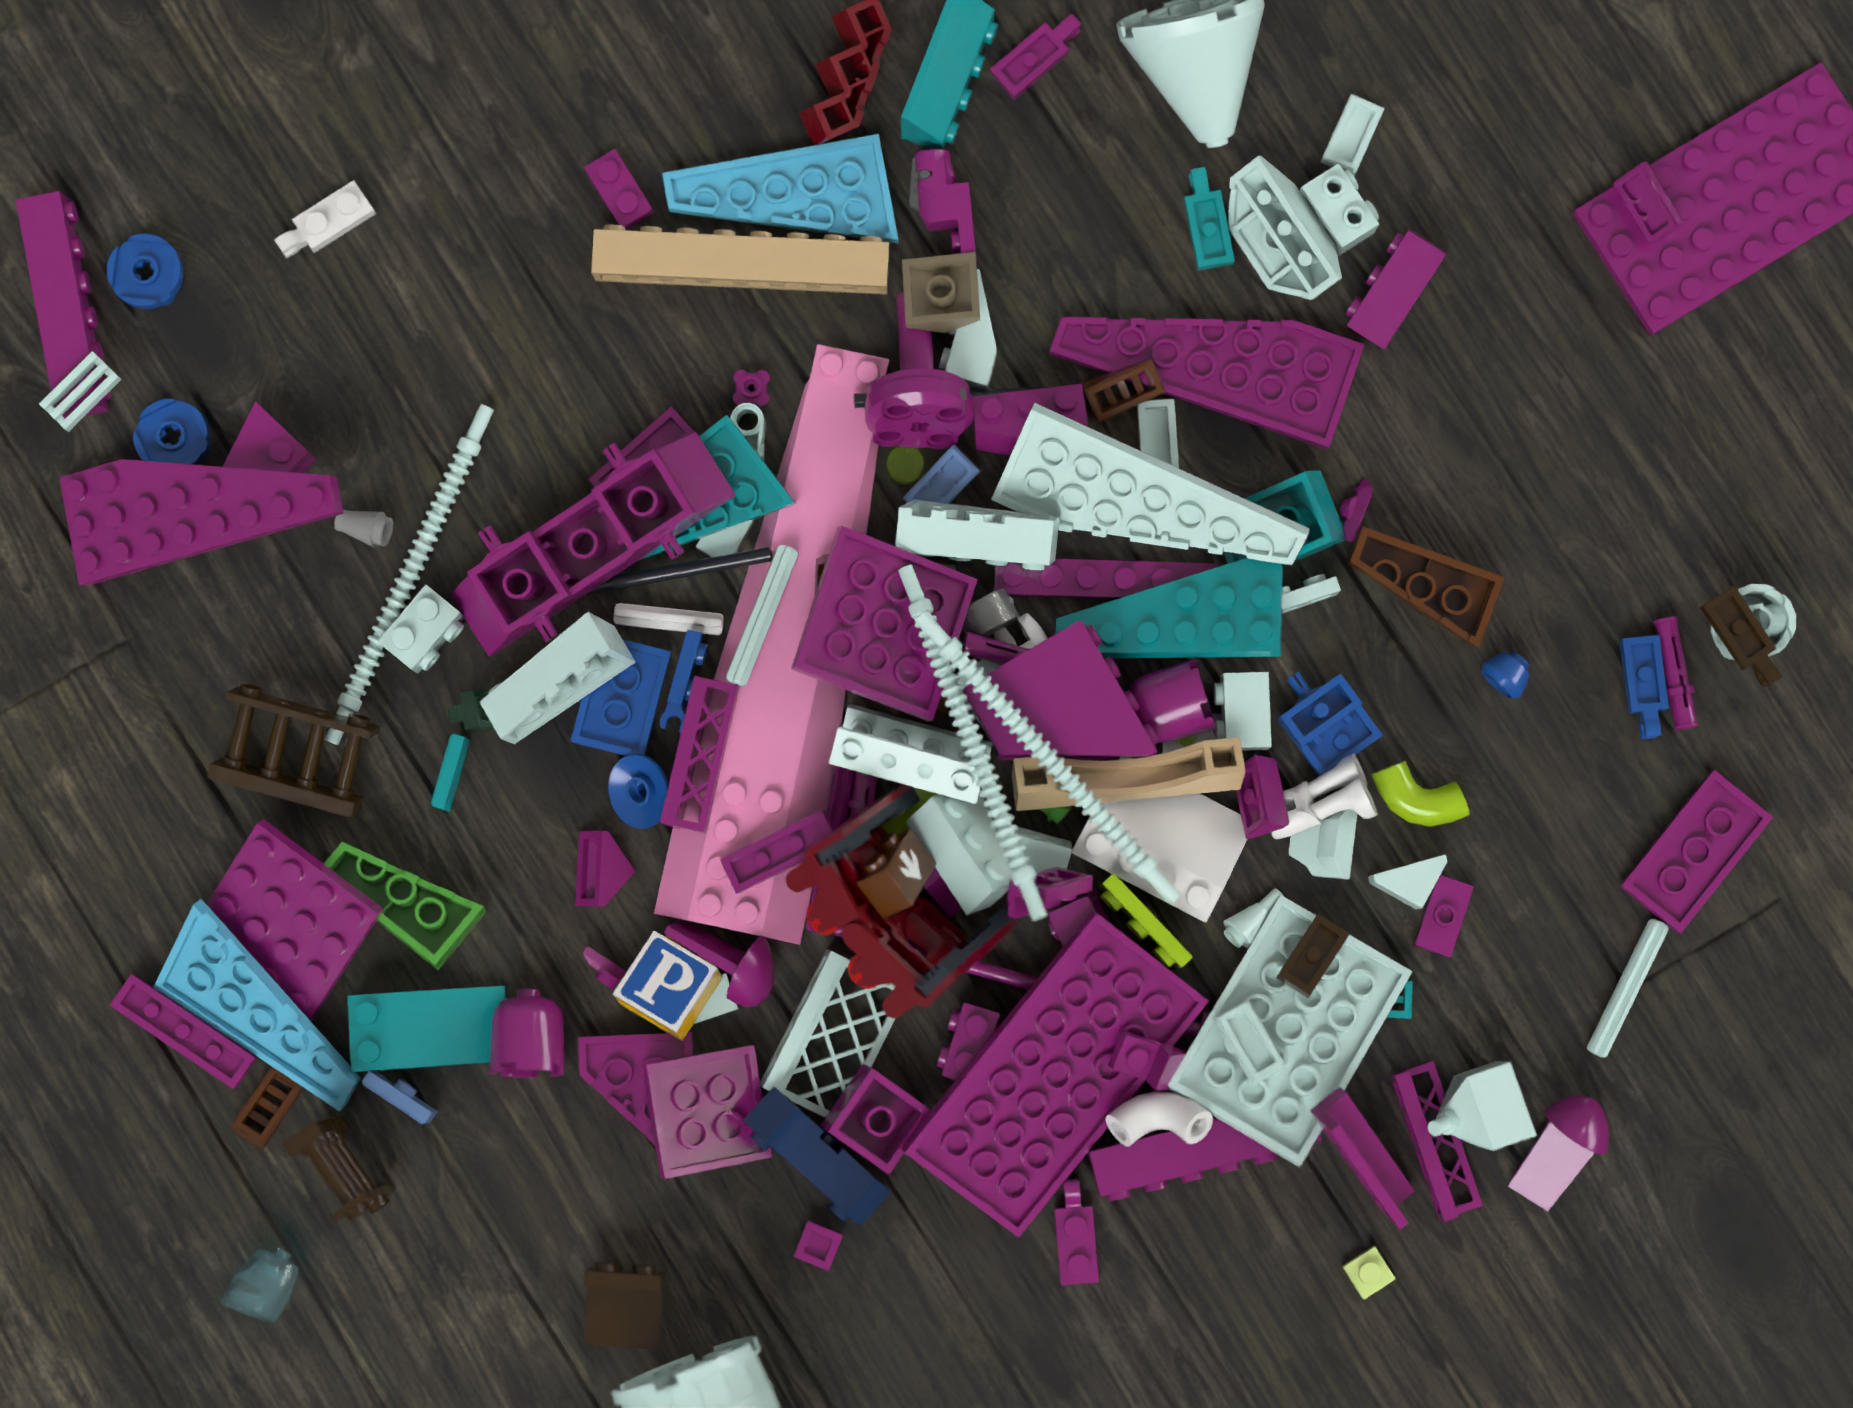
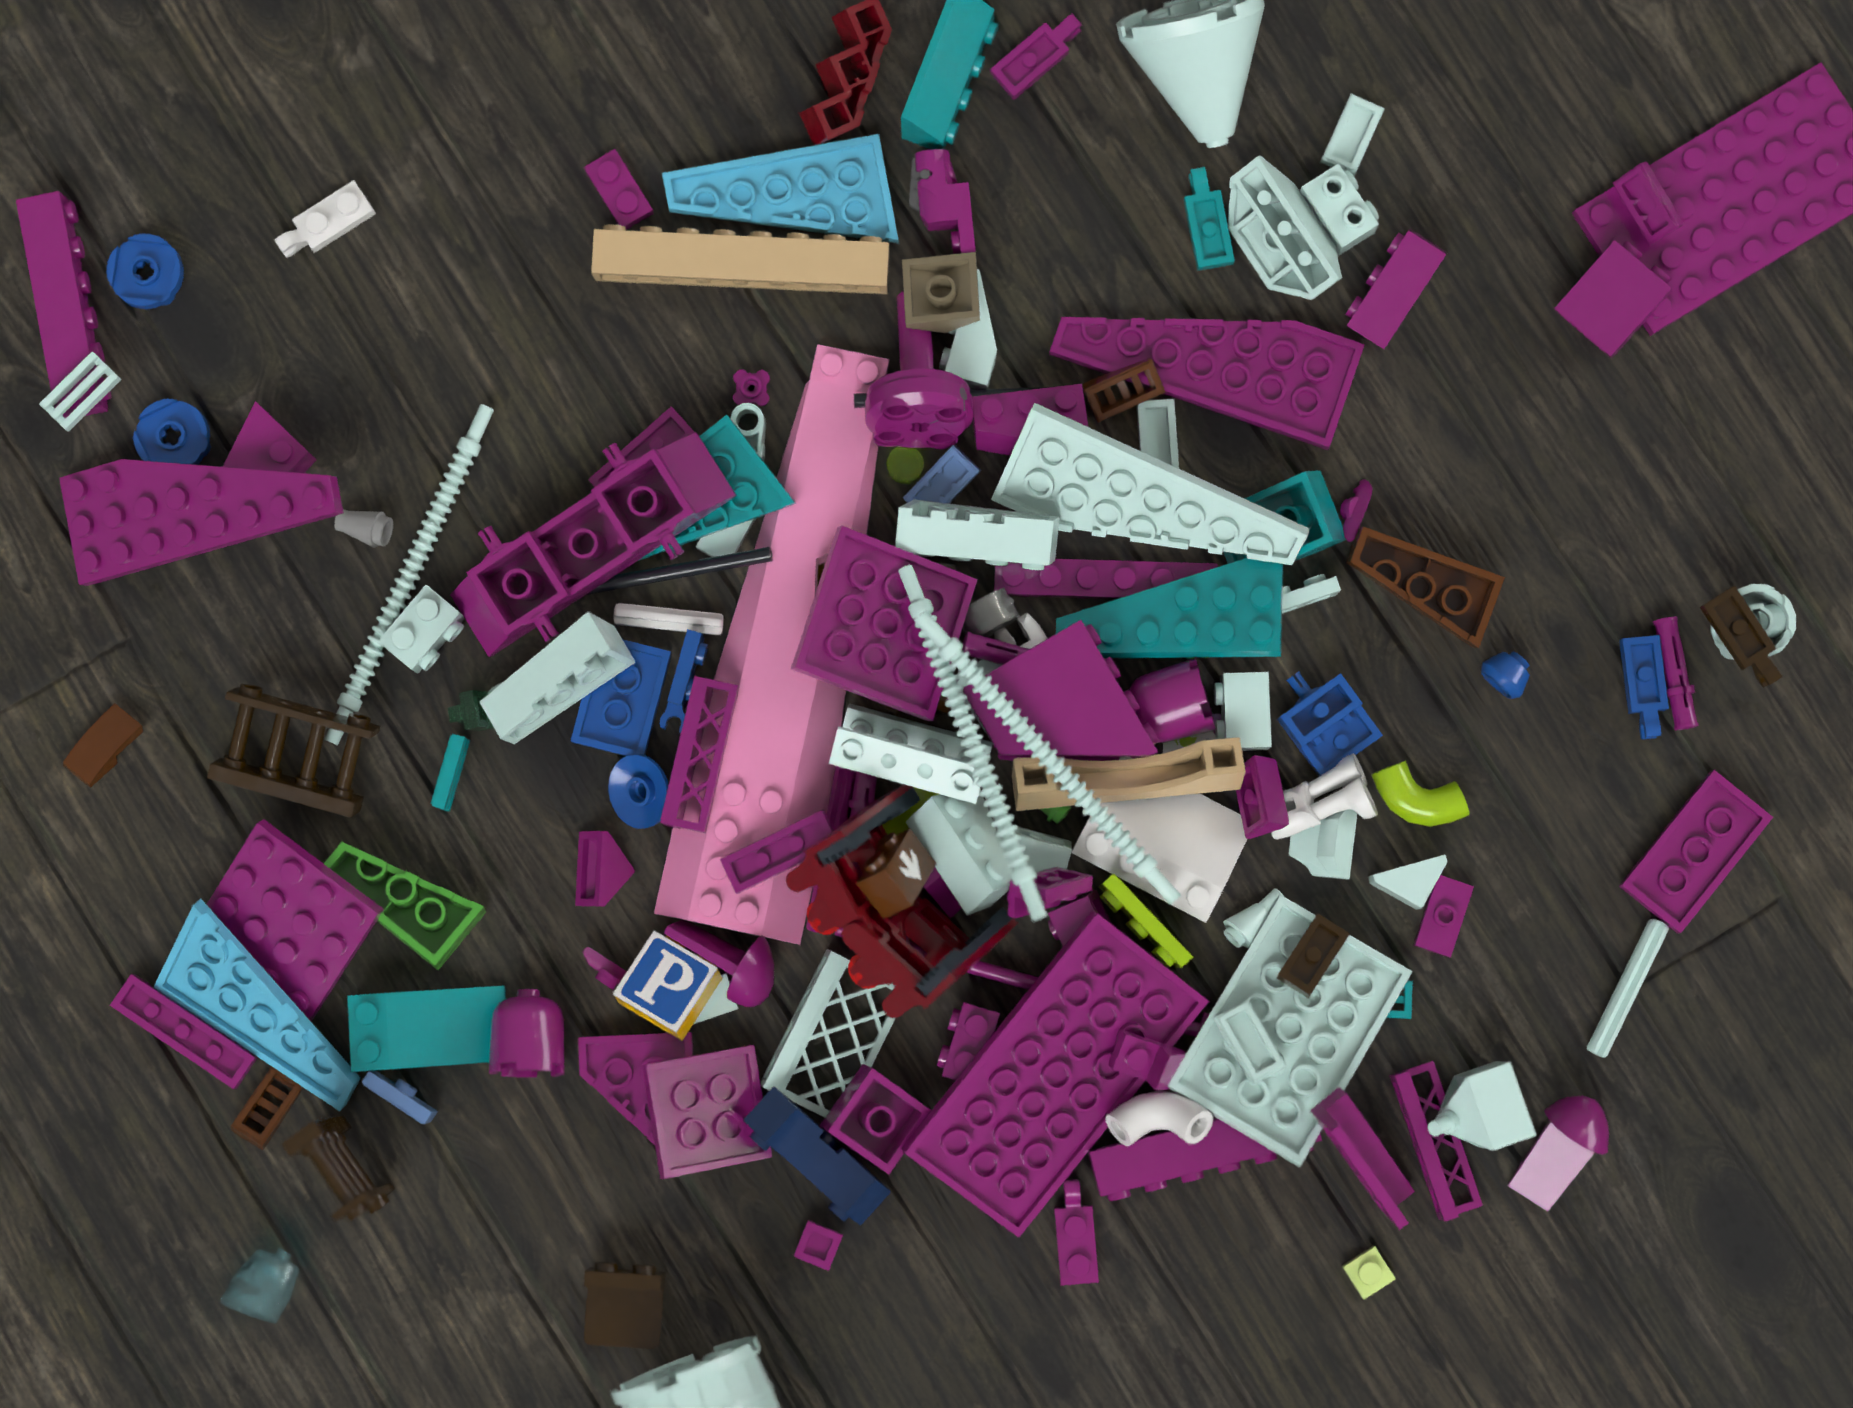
light aqua axle [726,545,798,686] -> none
none -> reddish brown slope [63,703,143,788]
none -> magenta brick [1554,240,1672,359]

